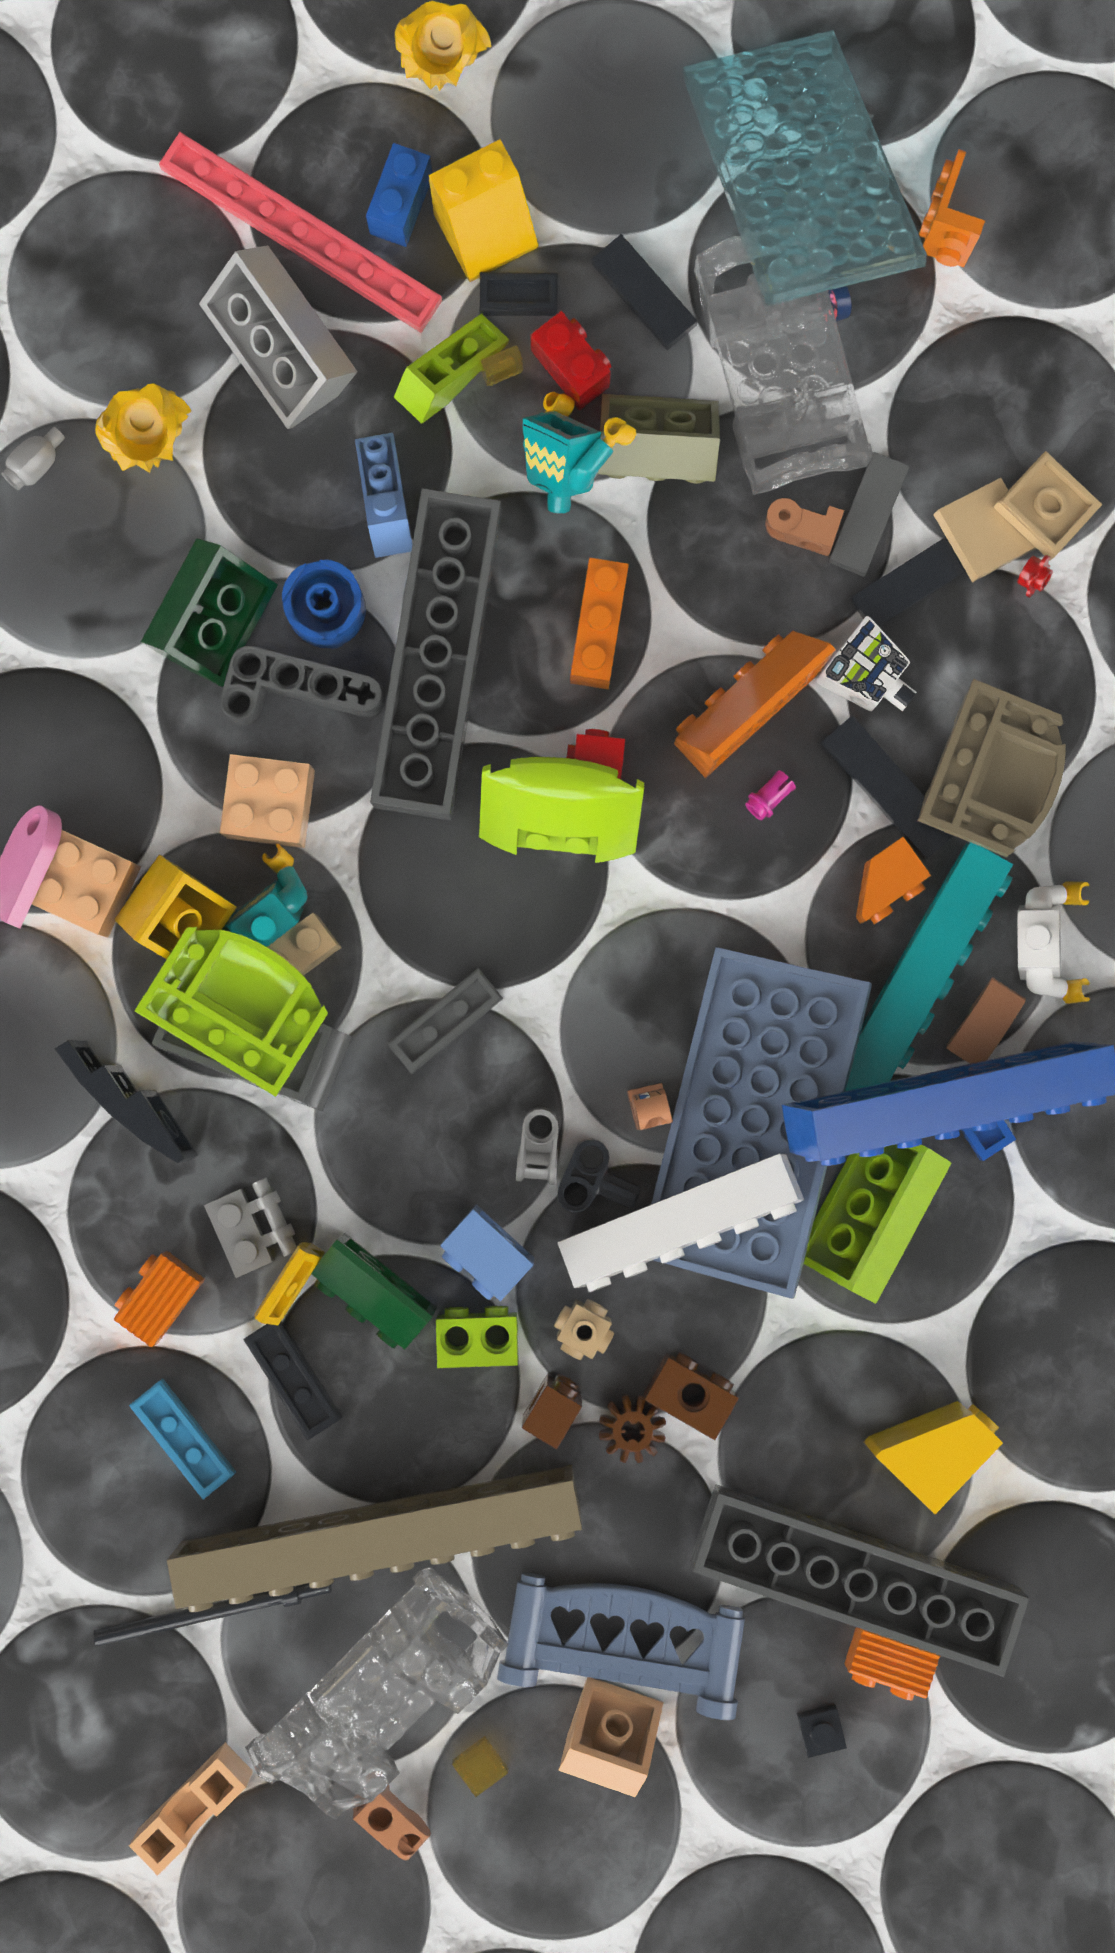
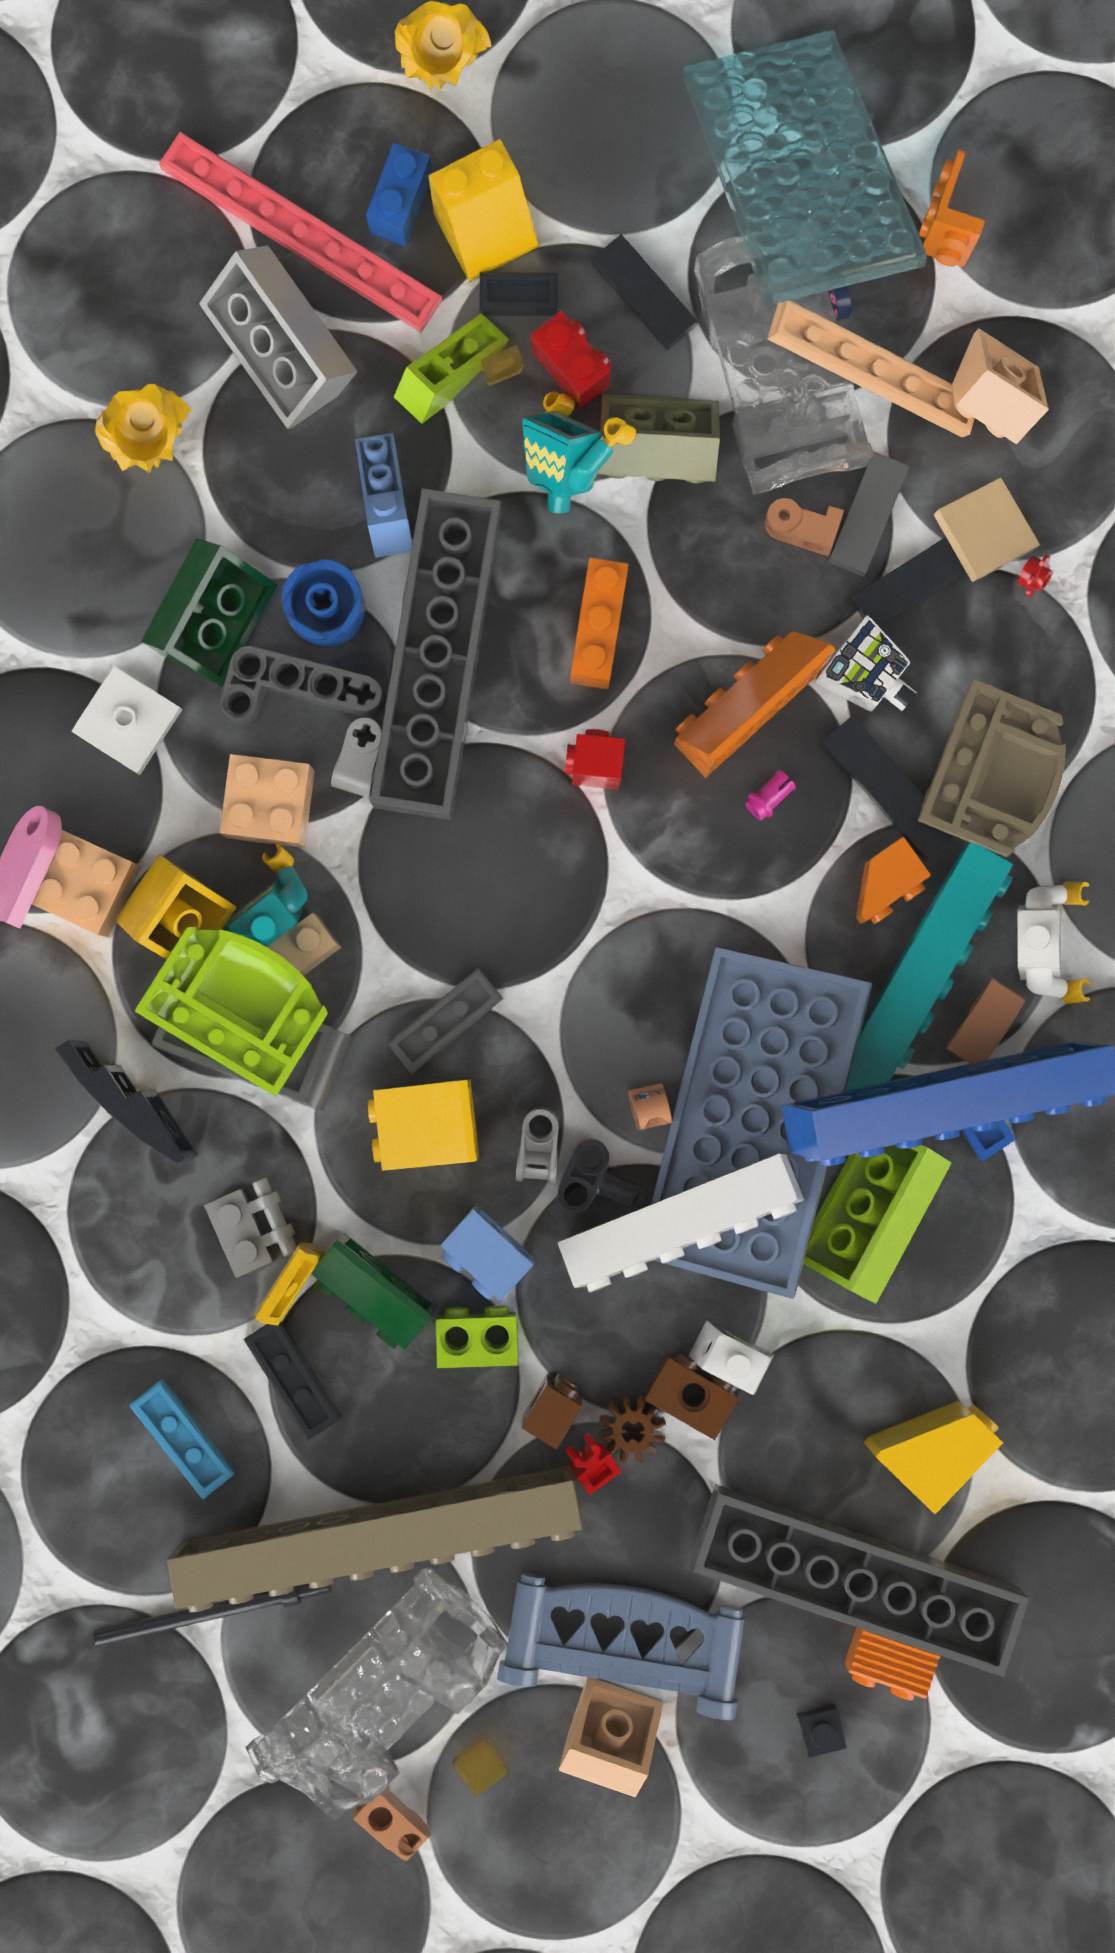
light grey plant [1,427,65,490] -> none
orange brick [113,1251,205,1347] -> none
light nougat arch [129,1742,253,1876] -> none
lime slope [479,757,644,863] -> none
tan brick [554,1299,614,1360] -> none
tan tile [993,451,1102,561] -> none
none -> white plate [71,666,182,775]
none -> light grey piece [331,718,382,798]
none -> yellow slope [368,1079,479,1171]
none -> red plate [566,1434,622,1496]
none -> white torso [689,1320,774,1395]
none -> light nougat tile [767,298,975,437]
none -> light nougat slope [952,329,1049,444]

